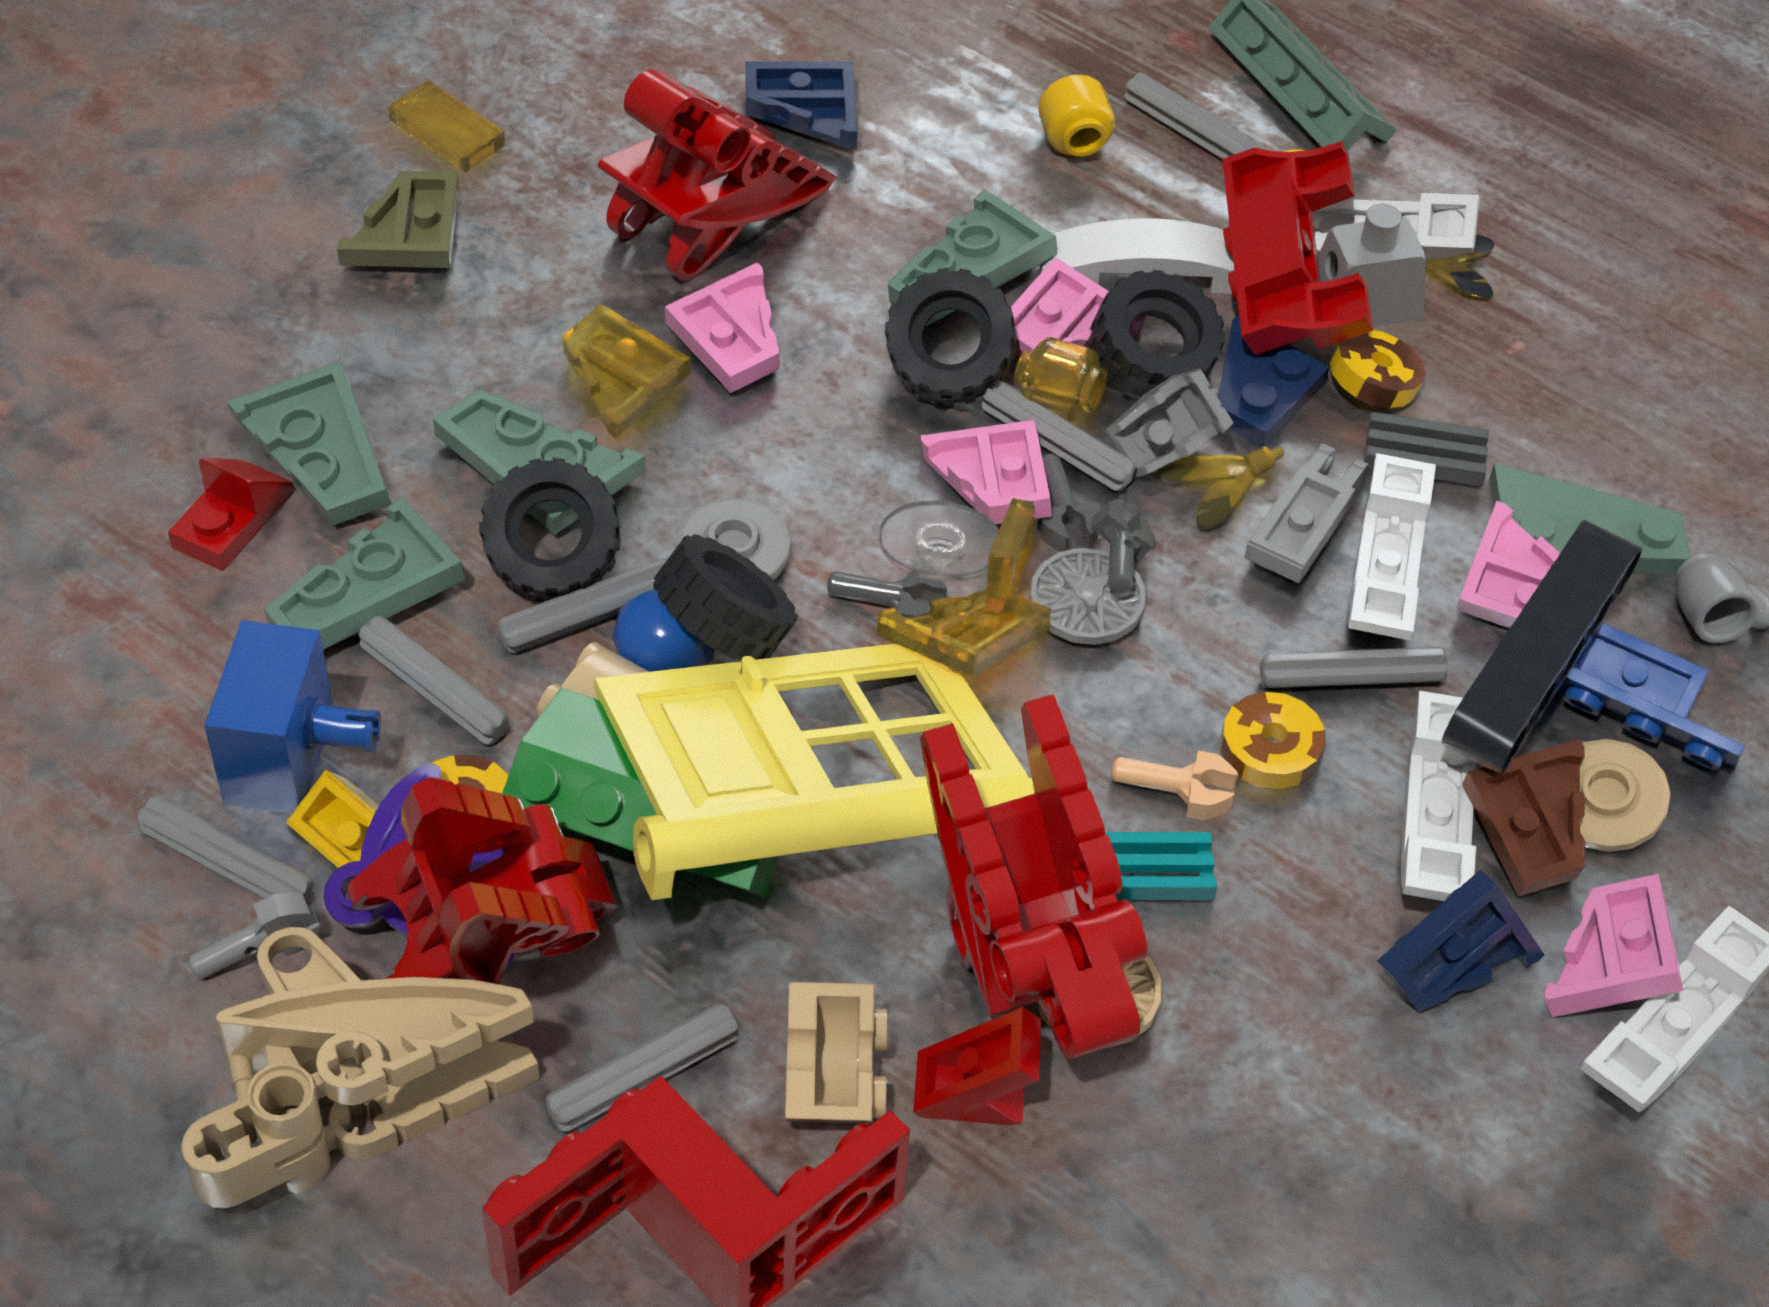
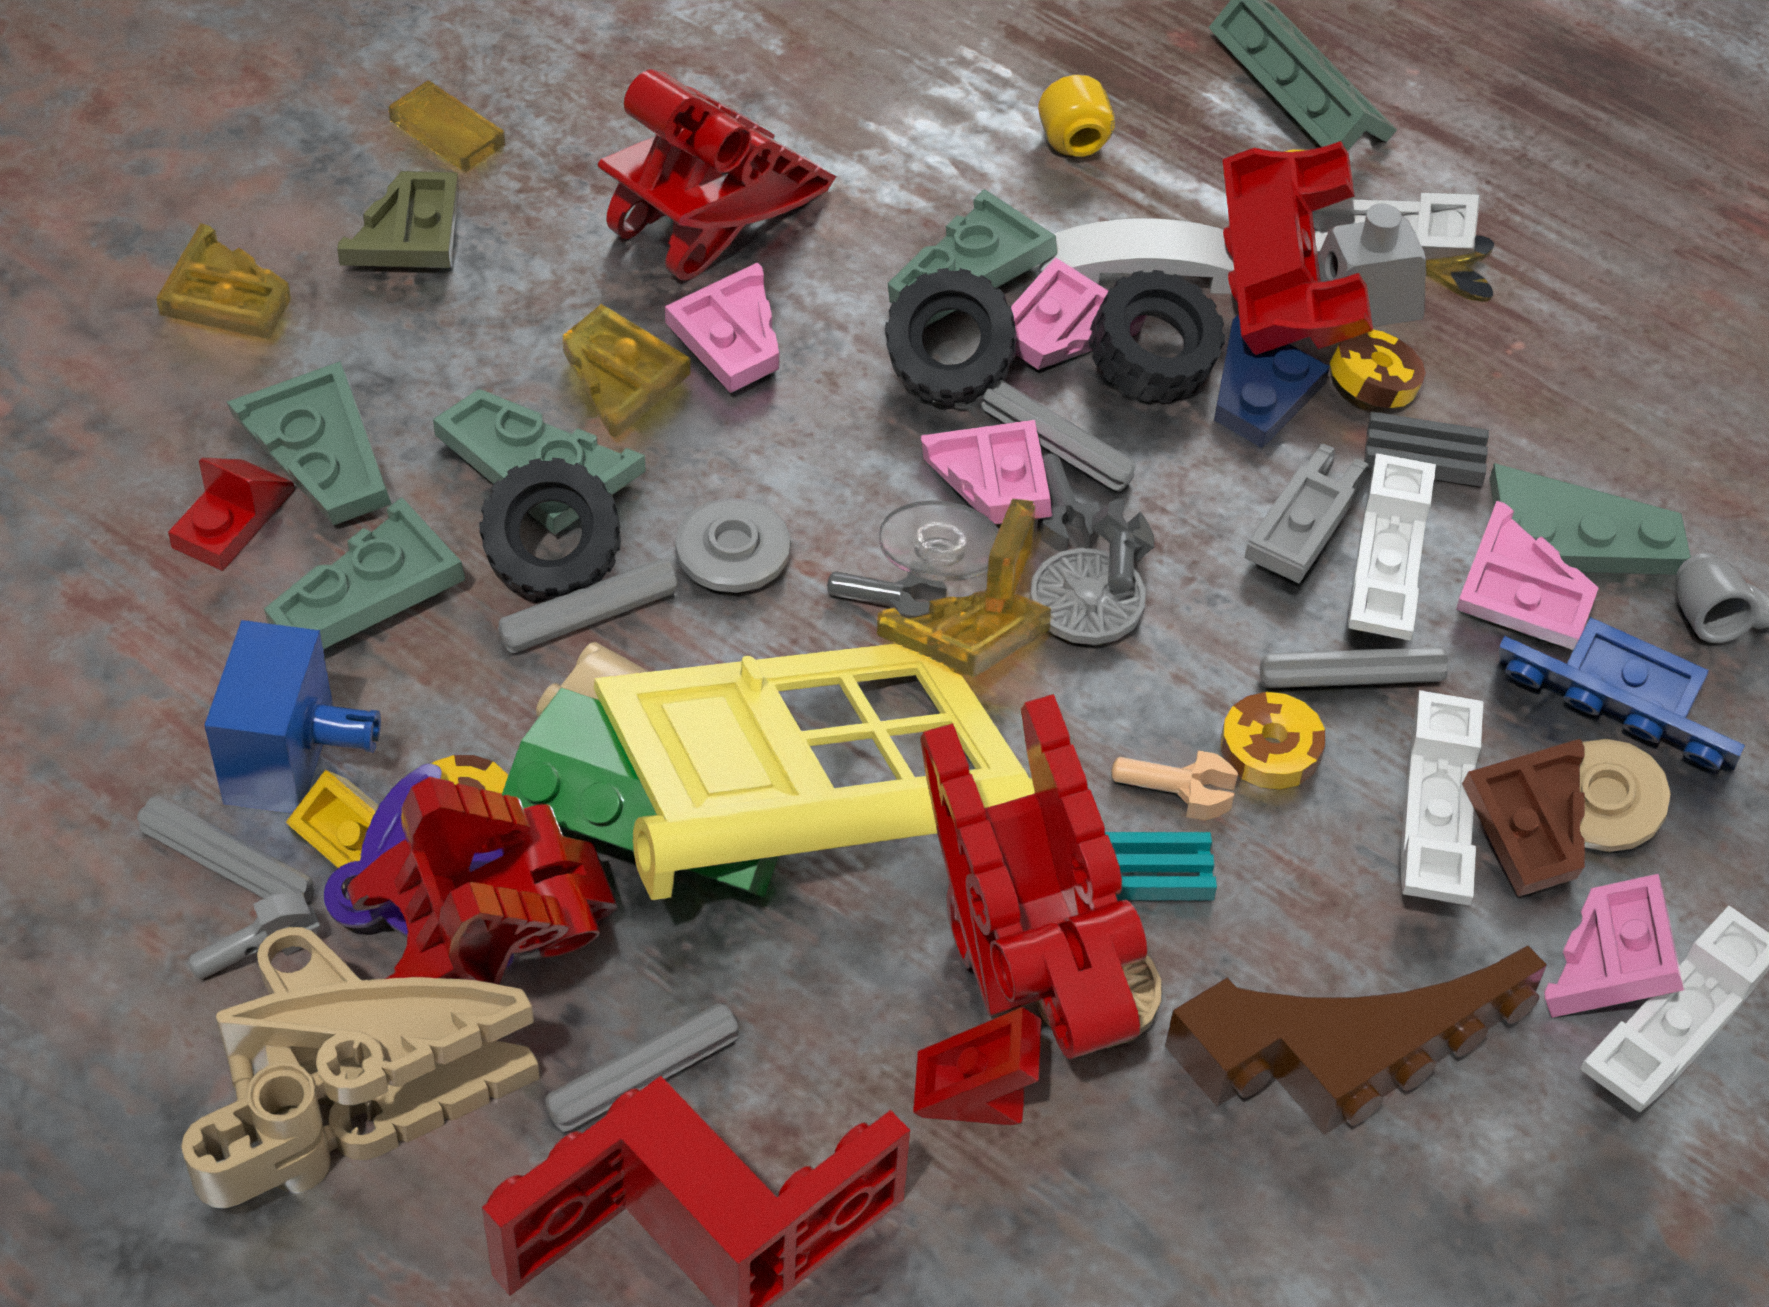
light grey axle [358,616,510,745] -> none
blue hair [612,589,714,672] -> none
black tyre [653,534,798,661] -> none
dark blue wing [745,61,857,148] -> none
tan cylinder [785,982,887,1124] -> none
clear yellow head [1015,337,1107,422] -> none
light grey hand [1105,369,1233,478] -> none
light grey axle [1124,73,1263,159] -> none
clear yellow piece [1157,446,1285,530] -> none
dark blue wing [1377,870,1545,1012] -> none
black beam [1441,520,1643,775] -> none
none -> clear yellow wing [156,223,291,339]
none -> reddish brown arch [1165,945,1547,1135]

